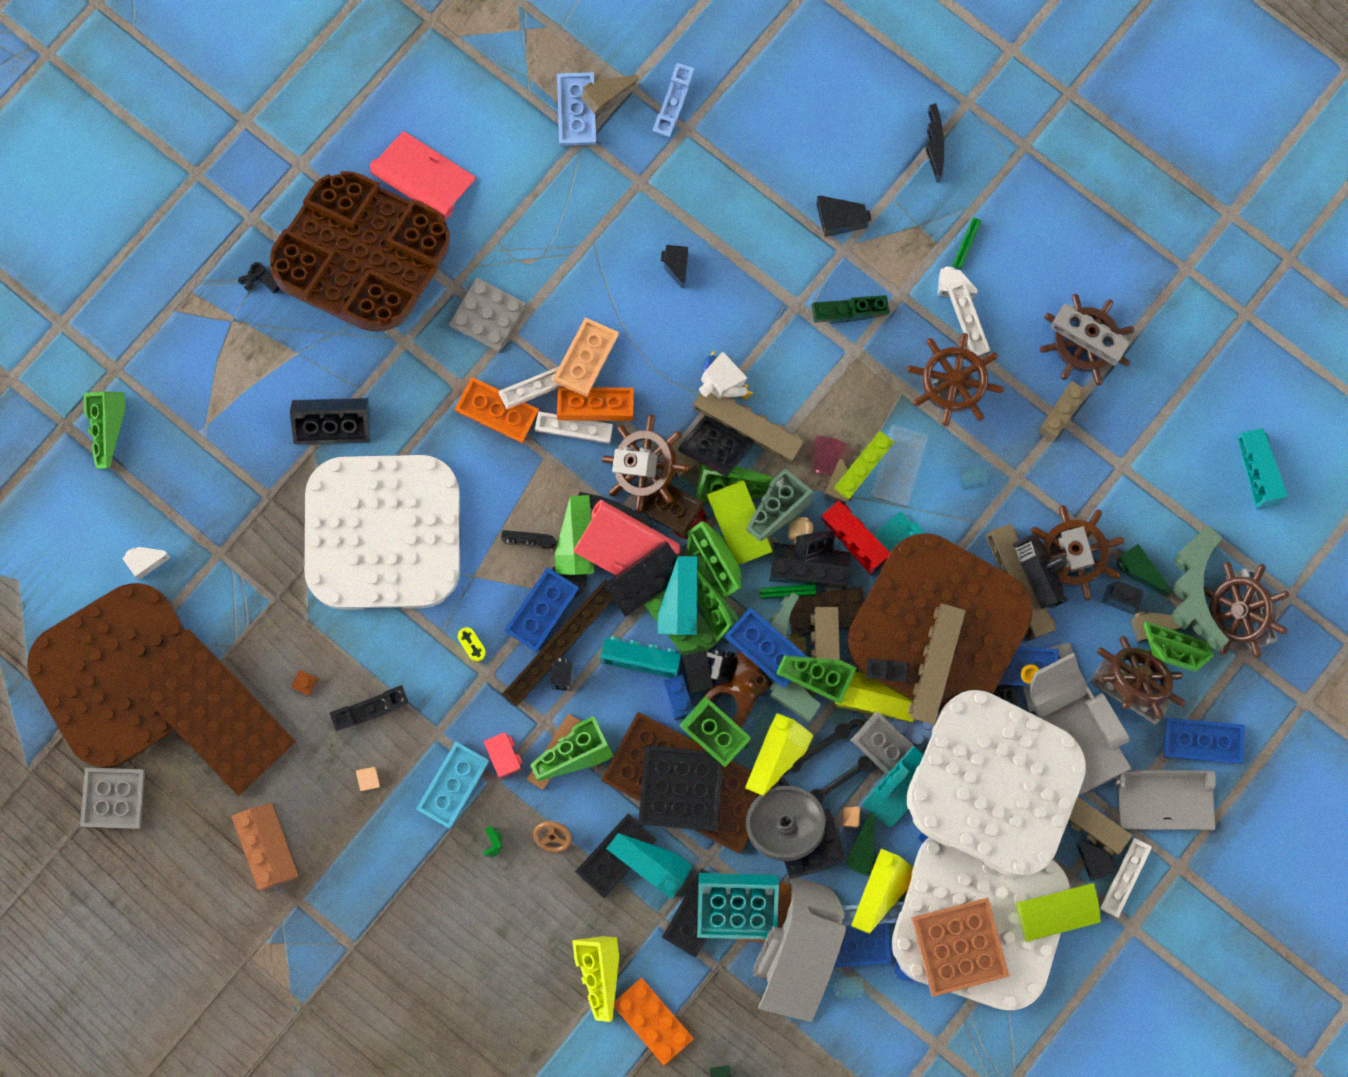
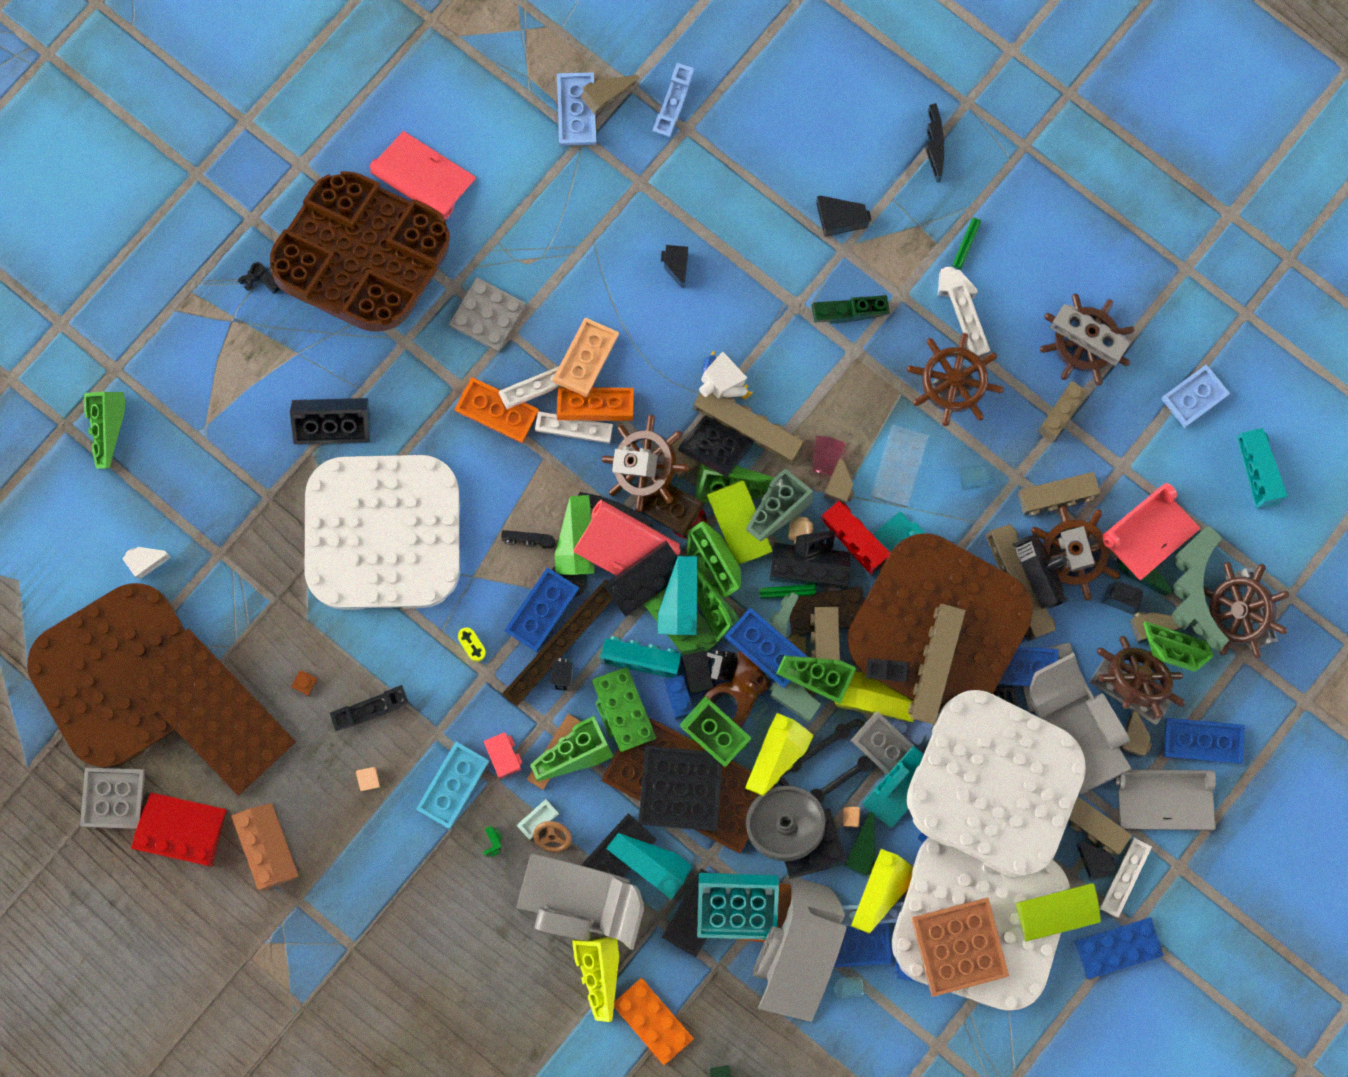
lime plate [833,431,895,500] -> none
yellow tile [1020,665,1039,684] -> none
none -> red slope [131,792,227,867]
none -> light grey beam [516,853,644,950]
none -> light aqua tile [517,799,559,840]
none -> bright green bracket [592,667,656,752]
none -> dark tan brick [1018,472,1100,517]
none -> blue plate [1075,917,1164,979]
none -> coral door [1103,483,1201,580]
none -> dark tan slope [1120,711,1152,758]
none -> light blue plate [1161,364,1230,428]

